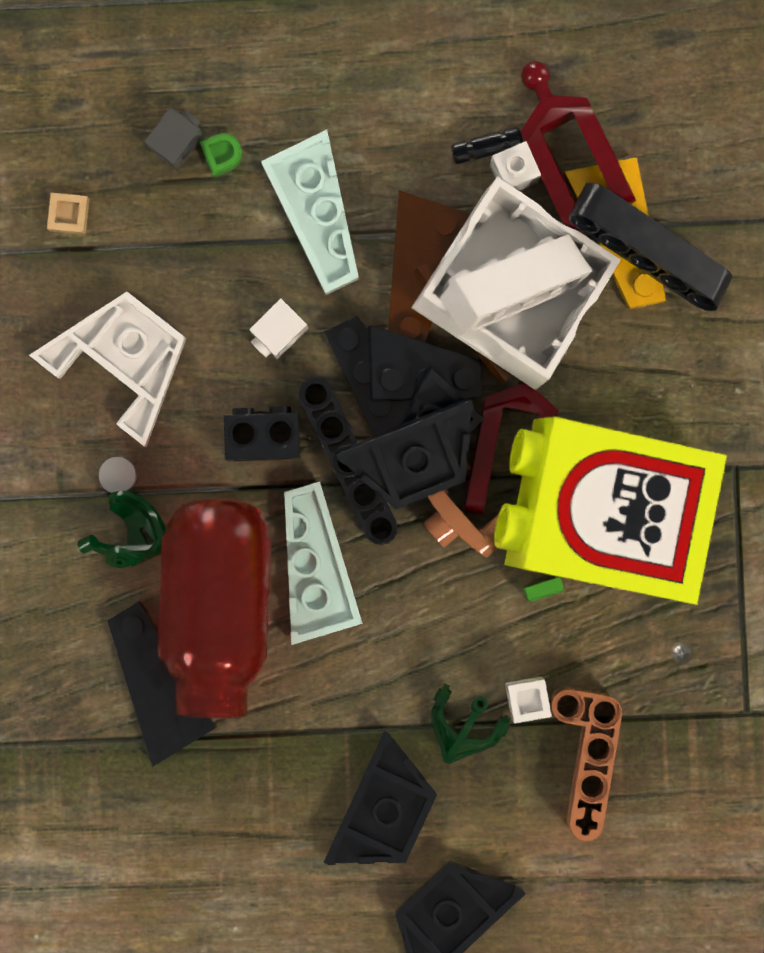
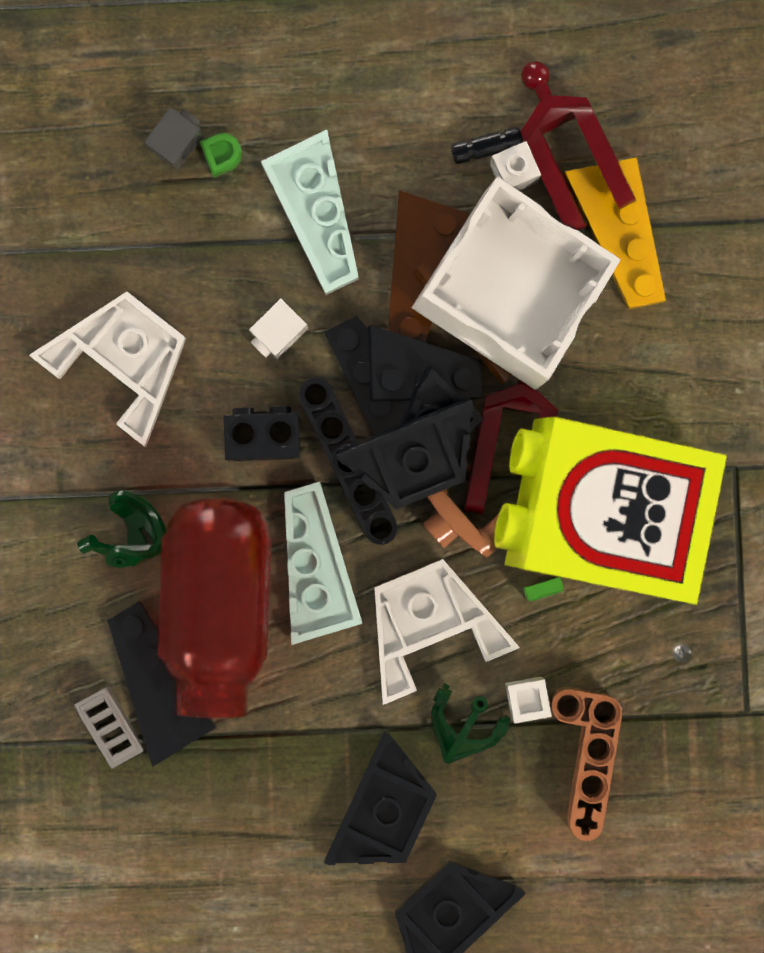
tan tile [47,193,89,235] -> none
light grey tile [99,457,137,493] -> none
white brick [440,234,592,336] -> none
black beam [569,183,732,311] -> none
none -> light grey slope [74,686,145,769]
none -> white wing [374,559,520,705]

